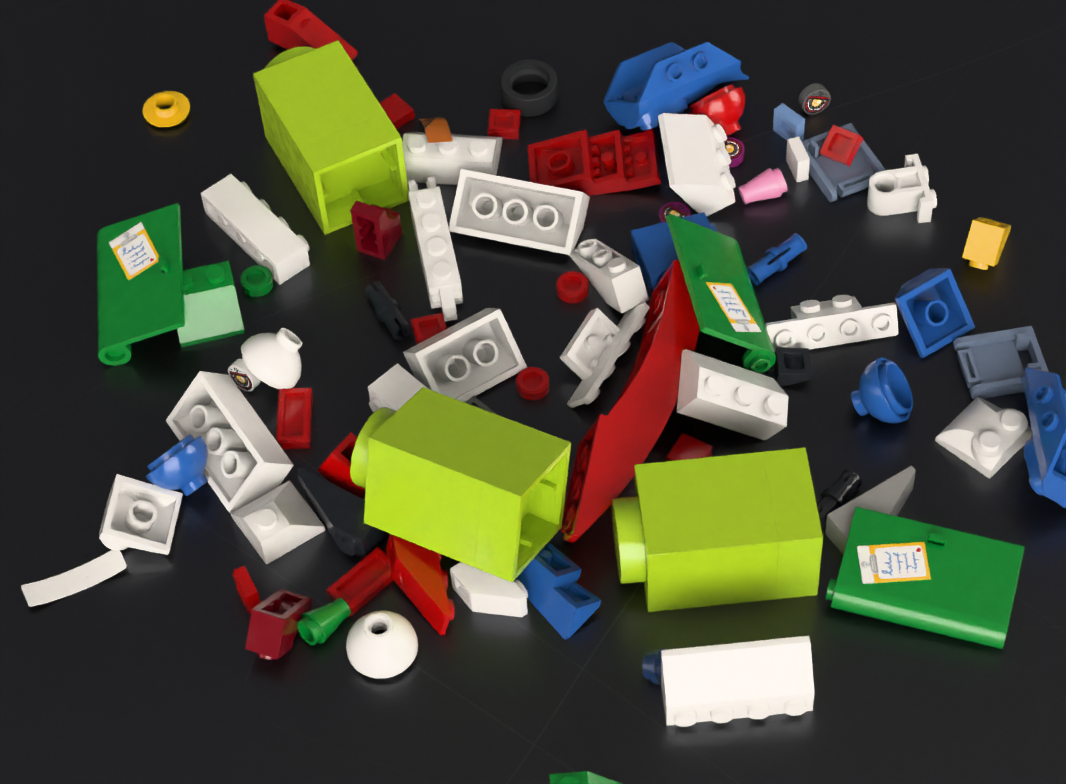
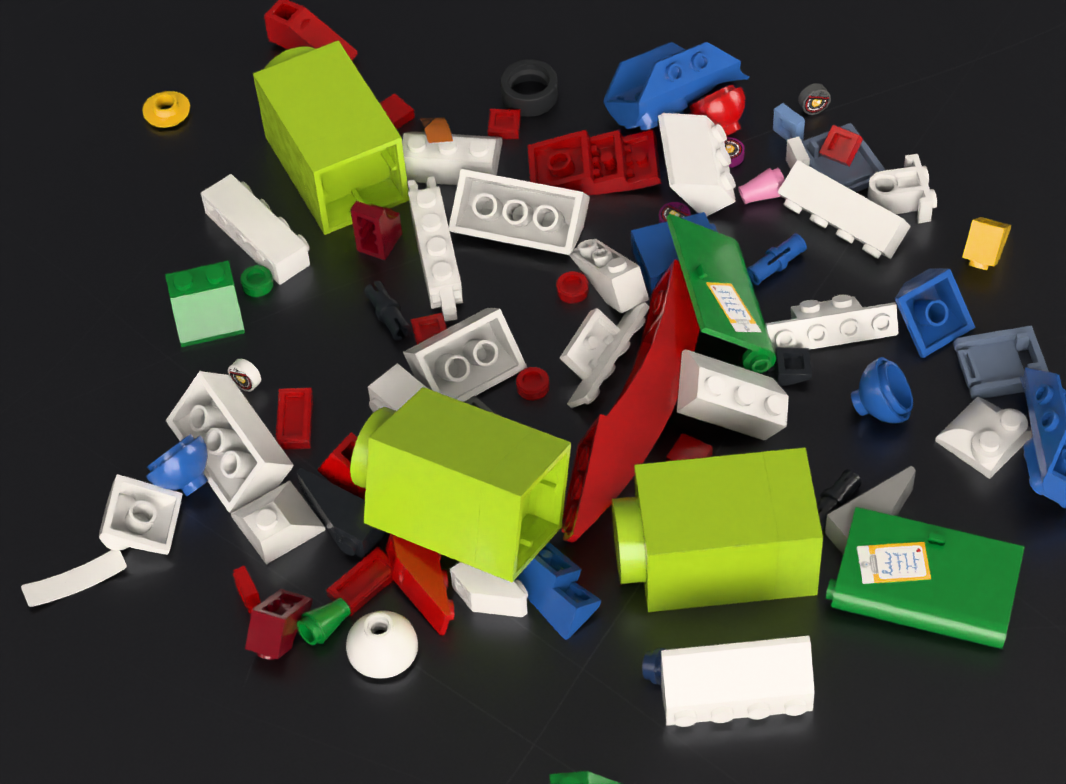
green door [97,203,185,366] -> none
white piece [241,328,302,389] -> none
none -> white brick [777,160,911,259]

